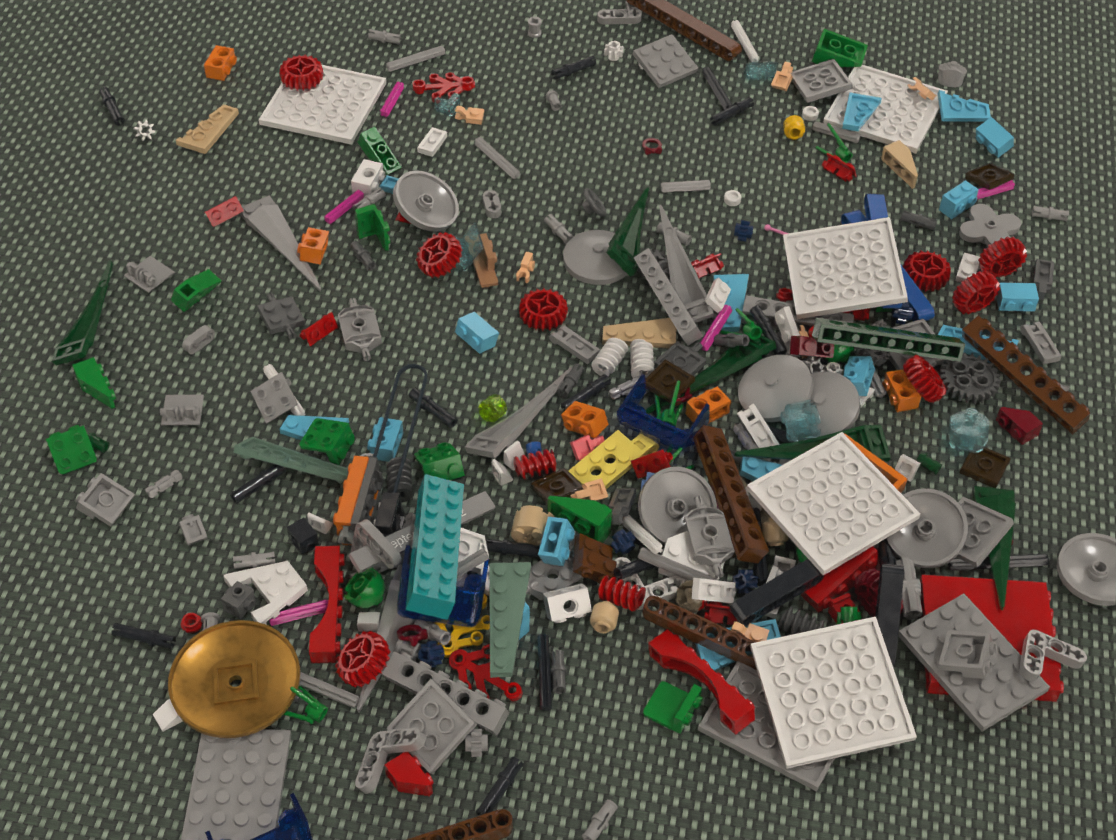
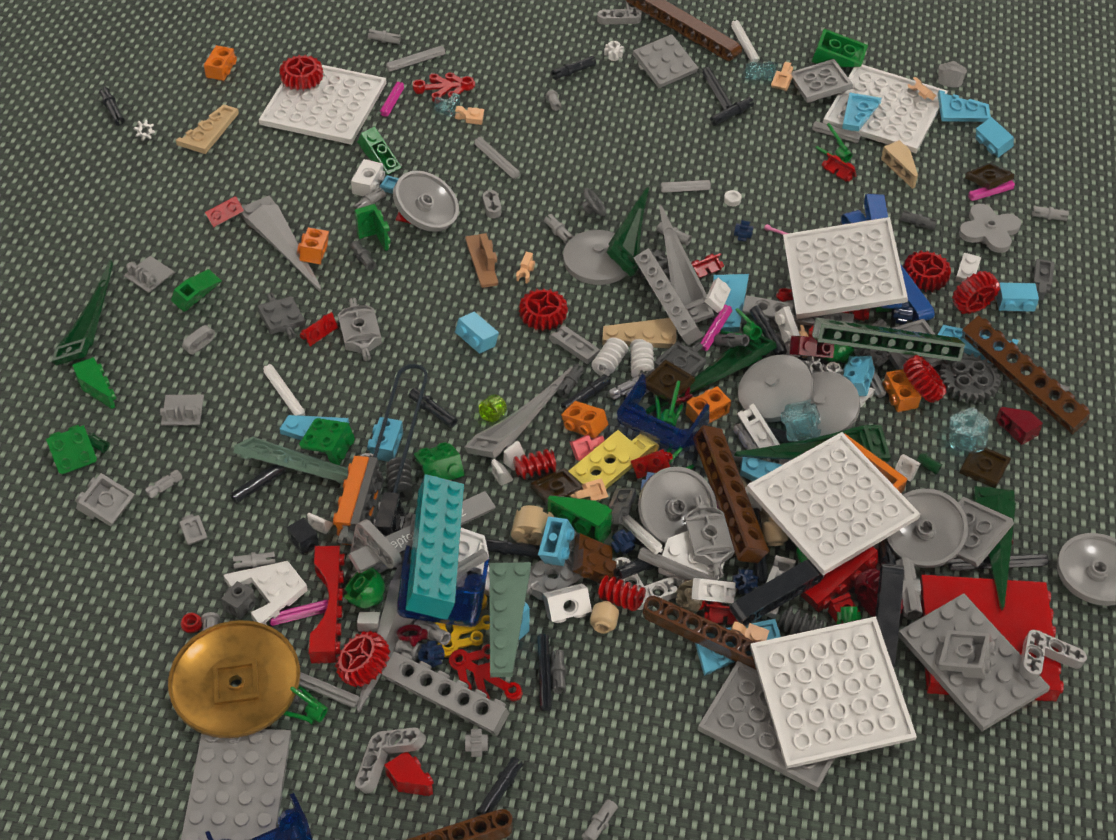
black pin [111,622,176,650] -> none
white slope [153,699,183,732] -> none
light grey hinge [251,372,298,424] -> none
dark pink axle [324,190,364,224] -> none
light grey plate [387,679,477,774] -> none
red gear [416,232,463,278] -> none
white plate [417,127,447,157] -> none
clear light blue hinge [454,222,484,271] -> none
blue hinge [526,442,542,456] -> none
light grey bush [528,17,542,38] -> none
dark red piece [642,138,662,155] -> none
green bracket [643,681,703,734] -> none
red arch [648,629,755,735] -> none
yellow head [783,115,805,140] -> none
white tile [802,106,819,121] -> none
medium azure brick [939,180,979,219] -> none
red gear [978,236,1027,277] -> none
light grey plate [1020,322,1061,364] -> none

